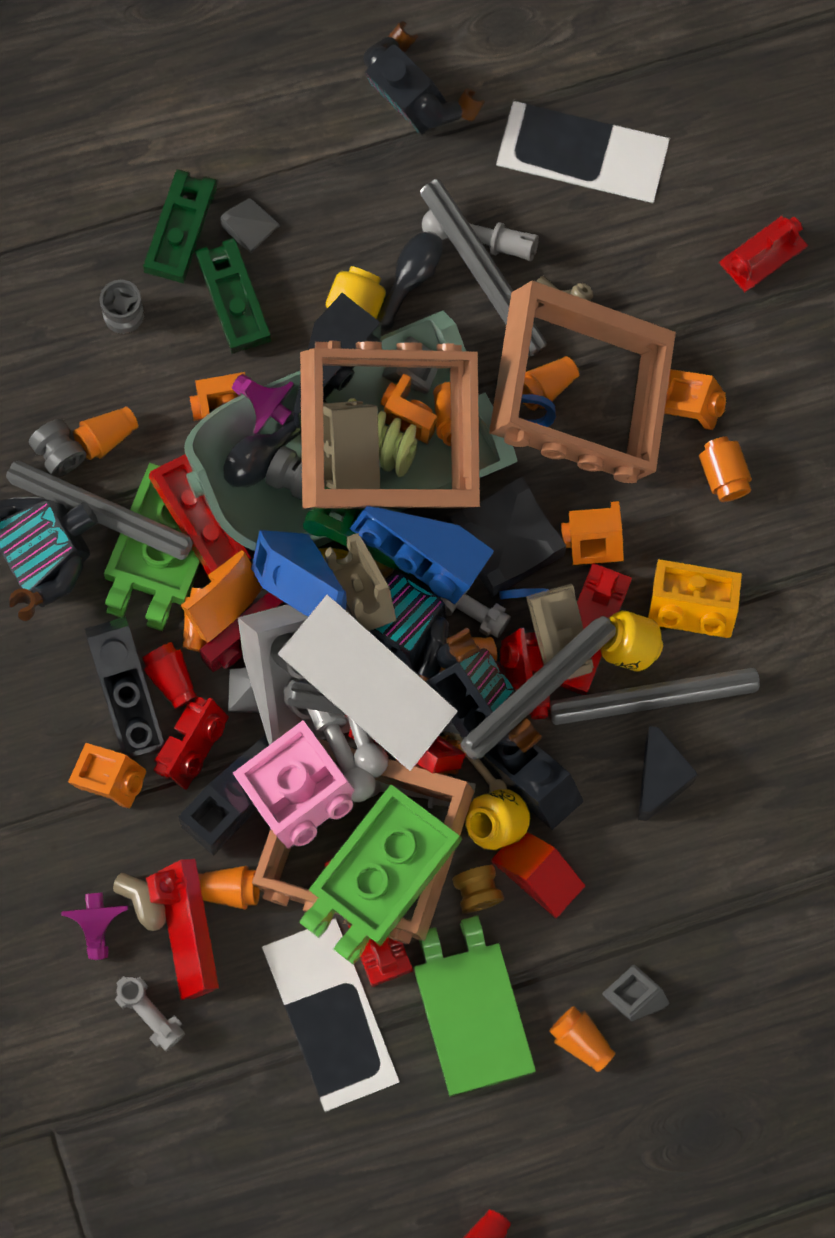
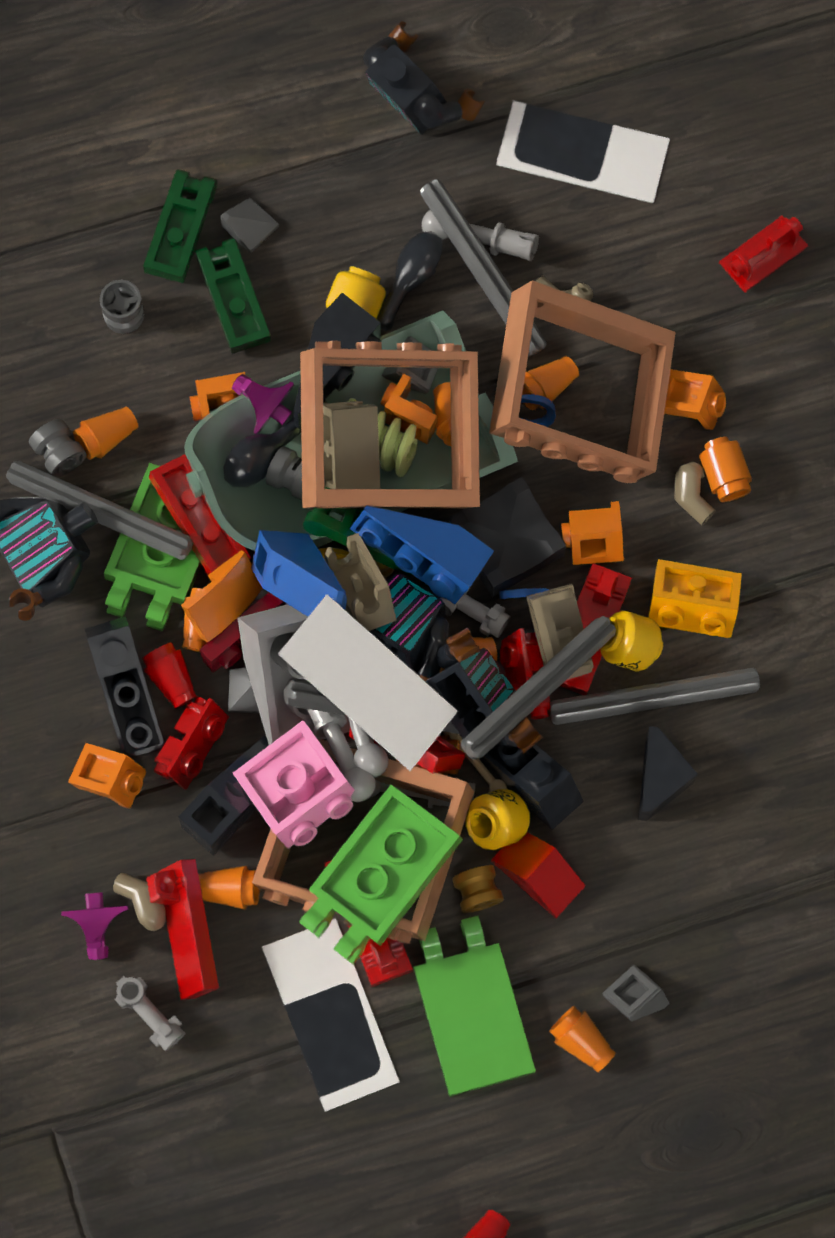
none -> dark tan arm [674,462,716,525]

